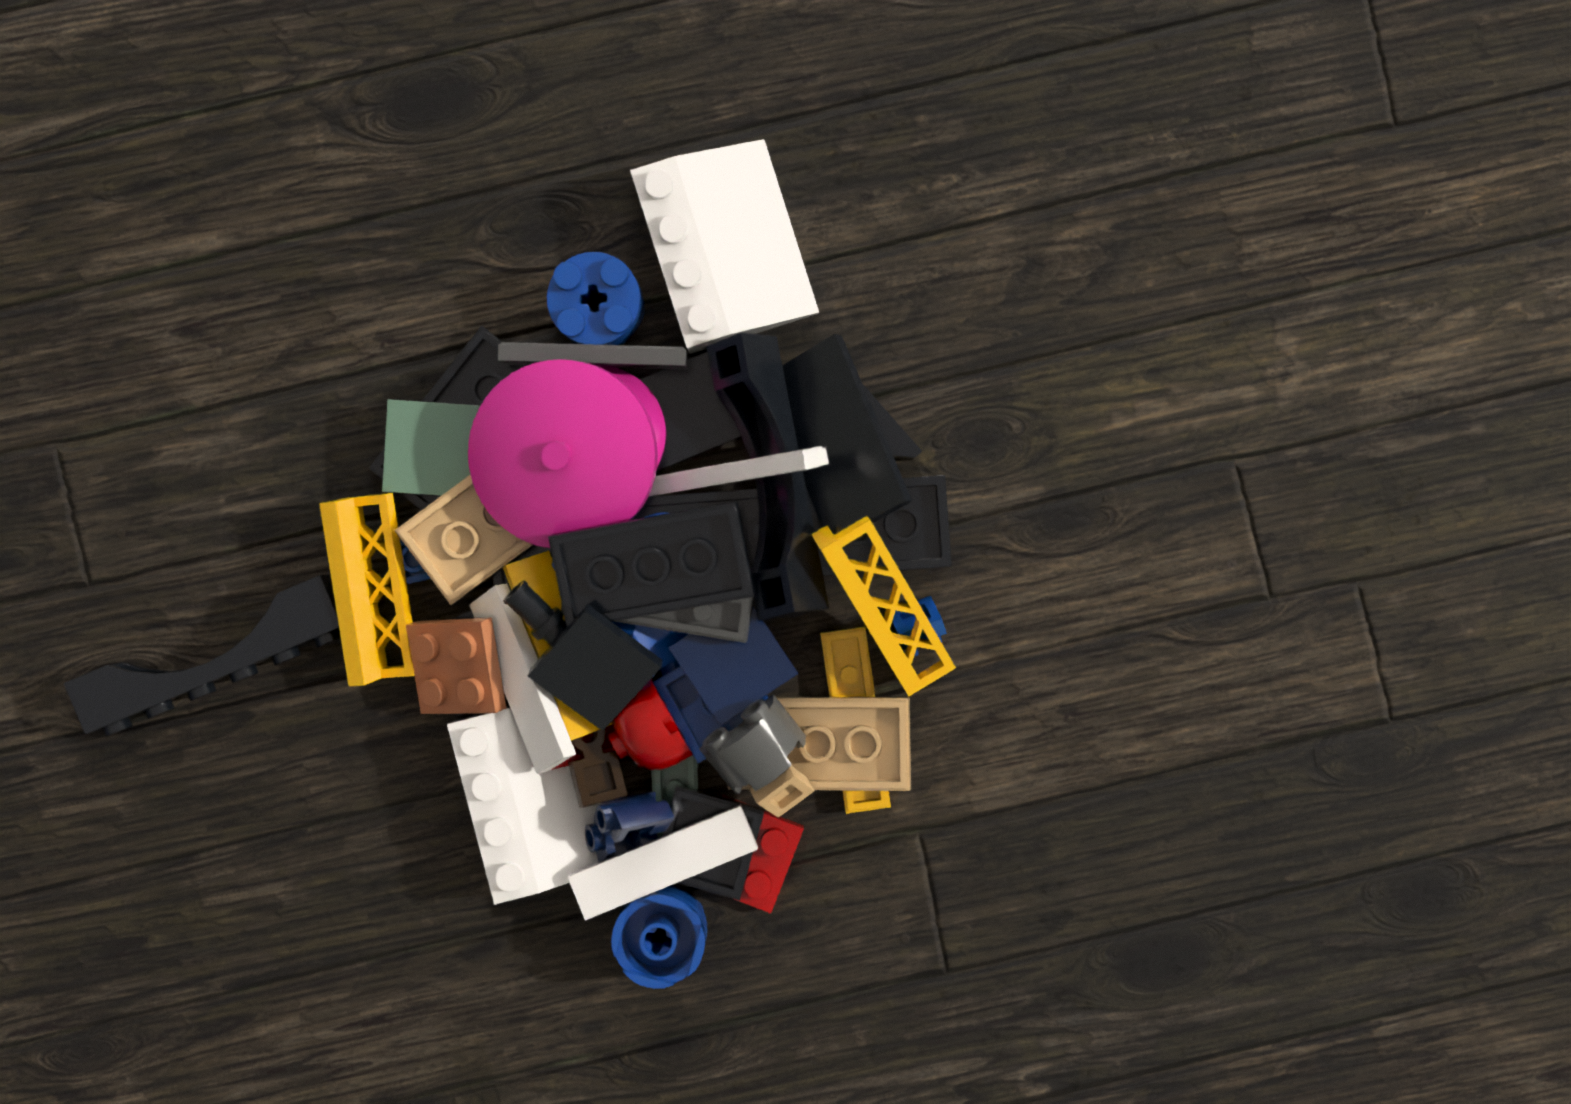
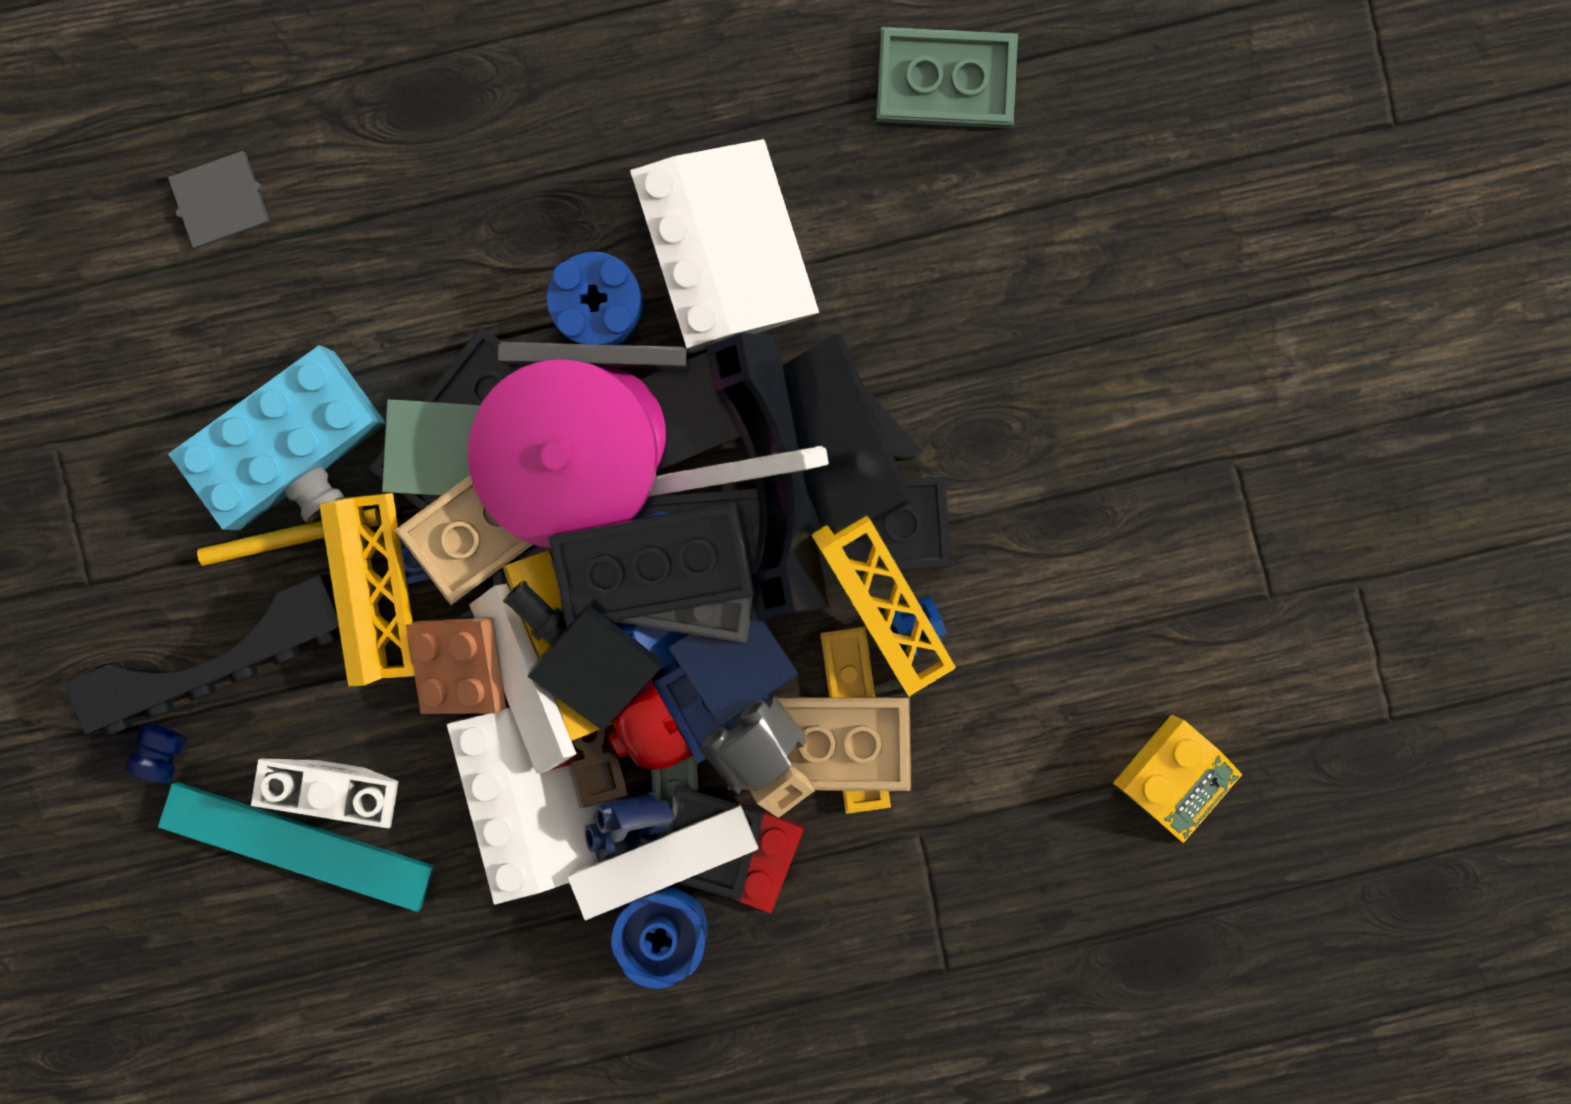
none -> clear blue wheel [125,724,187,783]
none -> teal tile [158,782,435,912]
none -> dark grey piece [168,151,270,249]
none -> medium azure brick [168,345,386,530]
none -> yellow bar [197,508,381,566]
none -> white slope [251,759,398,828]
none -> light grey wheel [284,467,344,523]
none -> sand green tile [876,27,1018,129]
none -> yellow slope [1113,715,1242,843]

